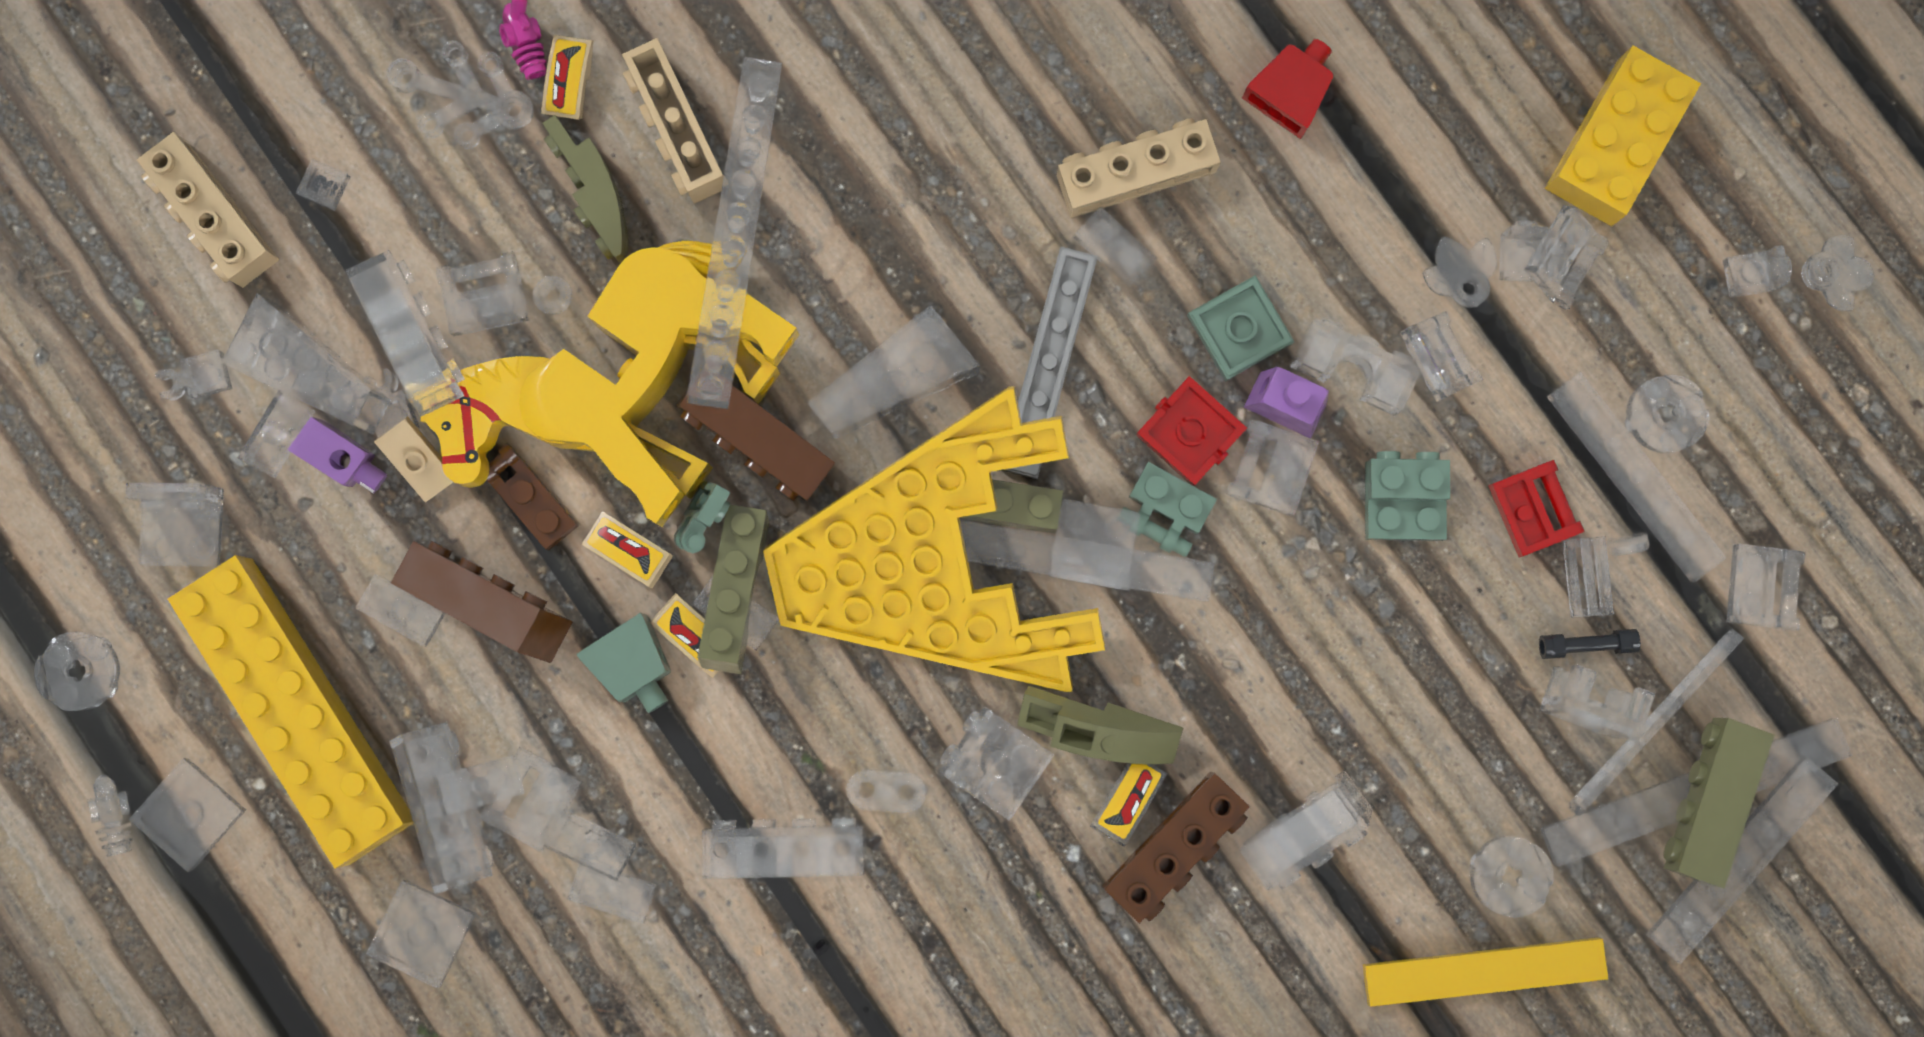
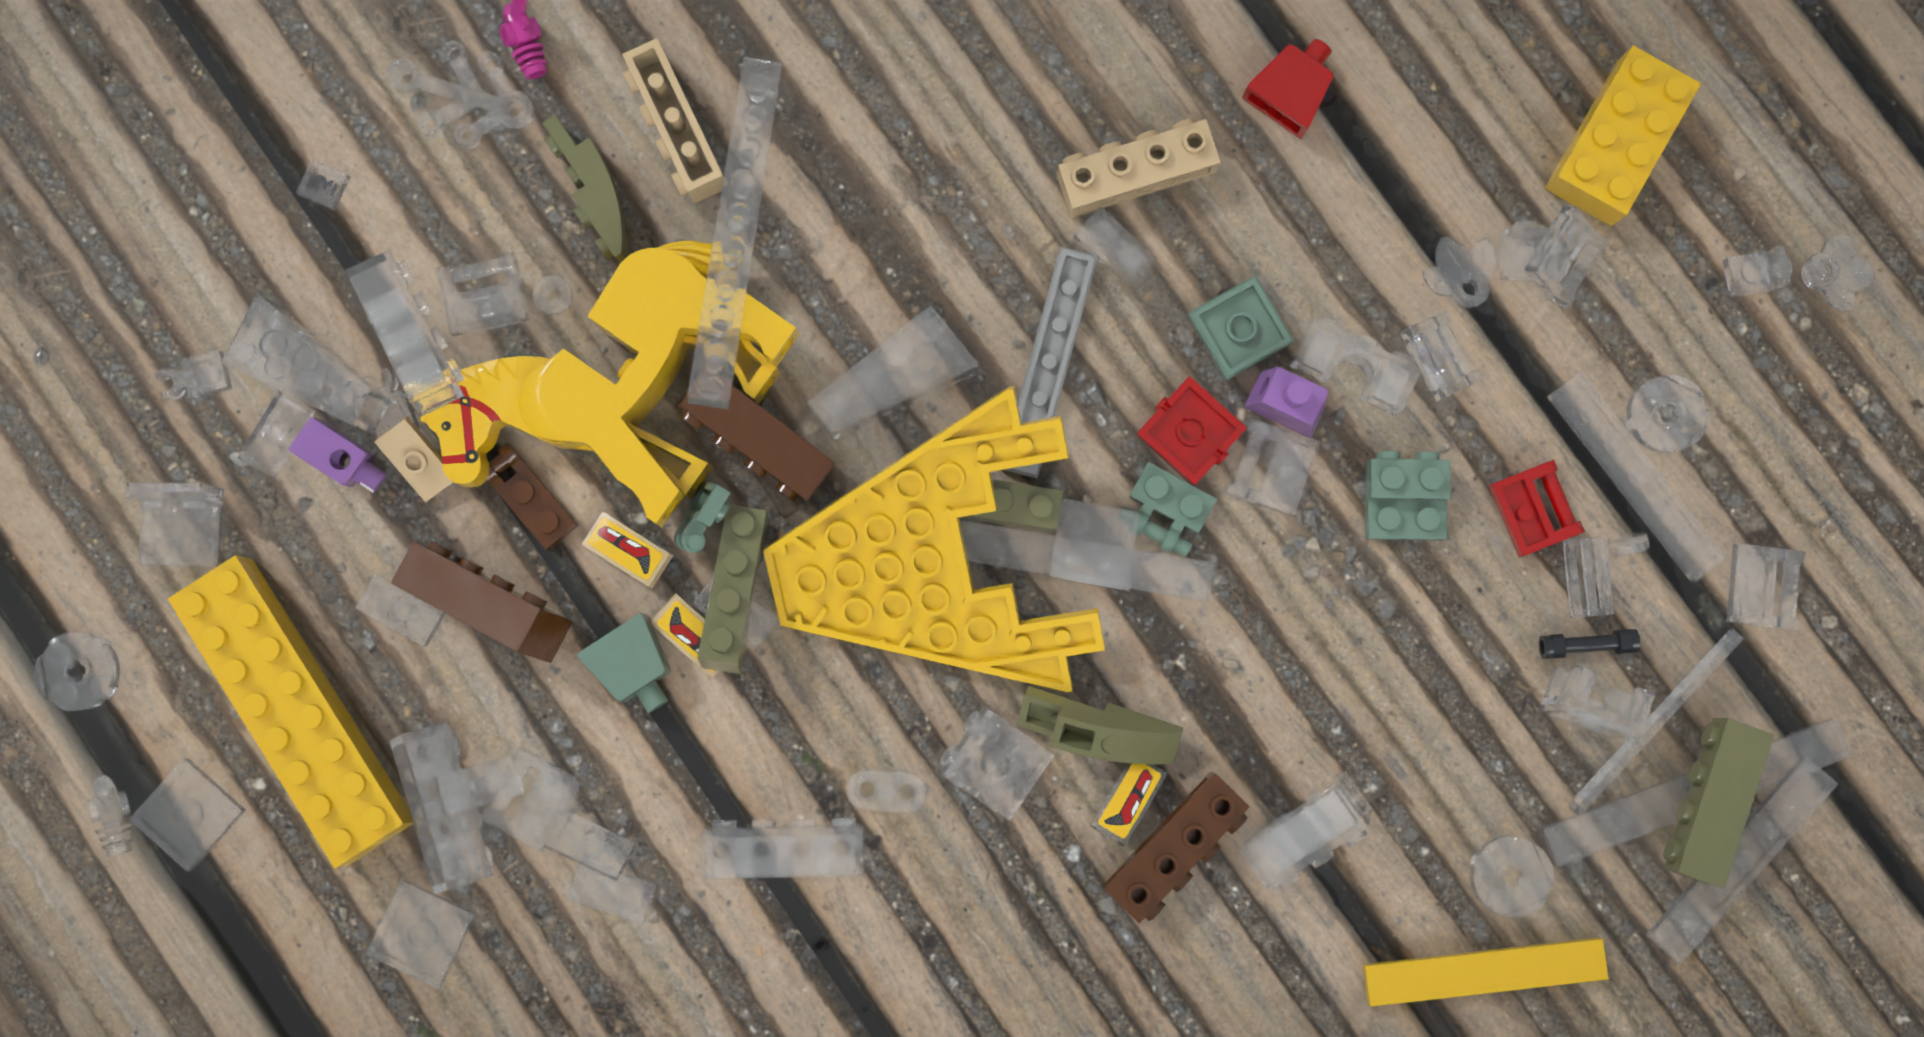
tan brick [136,132,280,288] -> none
slope [541,35,594,120] -> none

